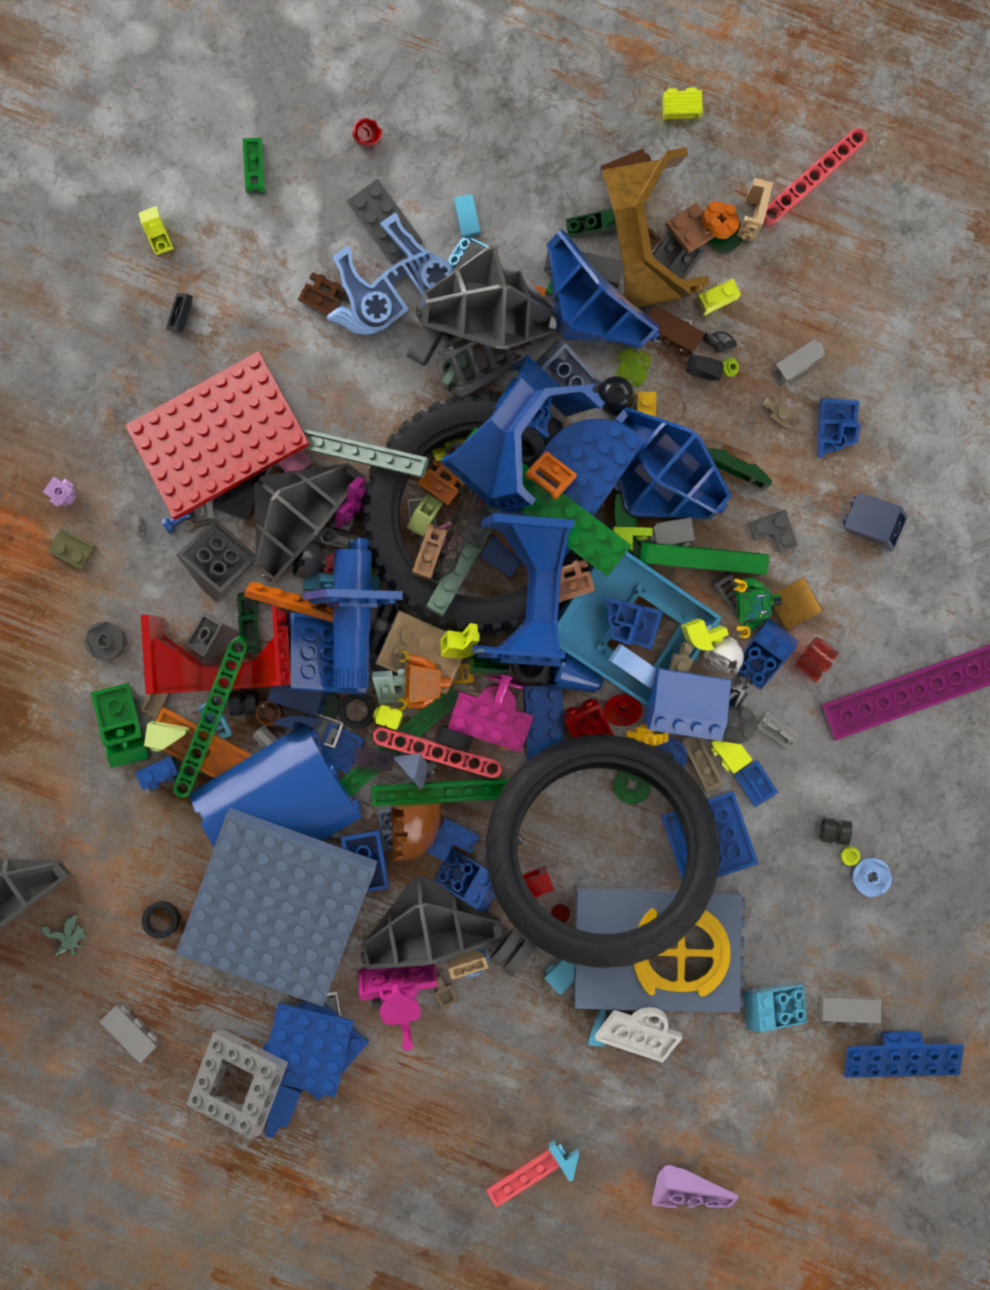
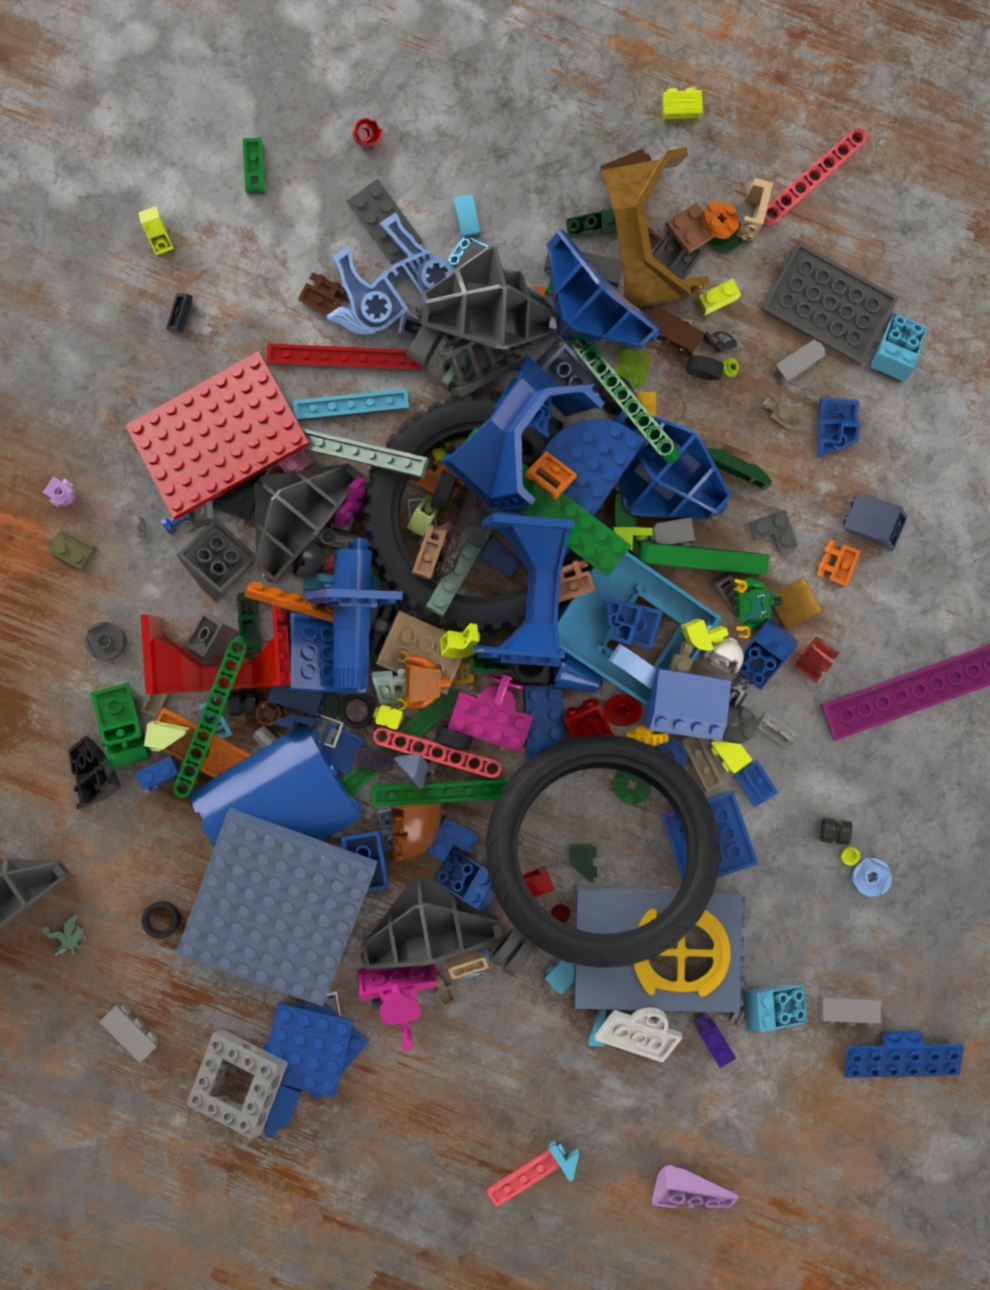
none -> black wedge [68,736,121,810]
none -> red plate [267,343,420,371]
none -> medium azure plate [293,389,409,420]
none -> sand blue slope [398,314,422,341]
none -> black tyre [430,472,457,512]
none -> clear green slope [568,842,597,883]
none -> green beam [572,335,680,463]
none -> dark purple hinge [696,1013,737,1068]
none -> light grey bush [728,1009,745,1026]
none -> dark grey plate [761,242,899,365]
none -> orange plate [816,540,861,587]
none -> medium azure slope [870,313,928,382]

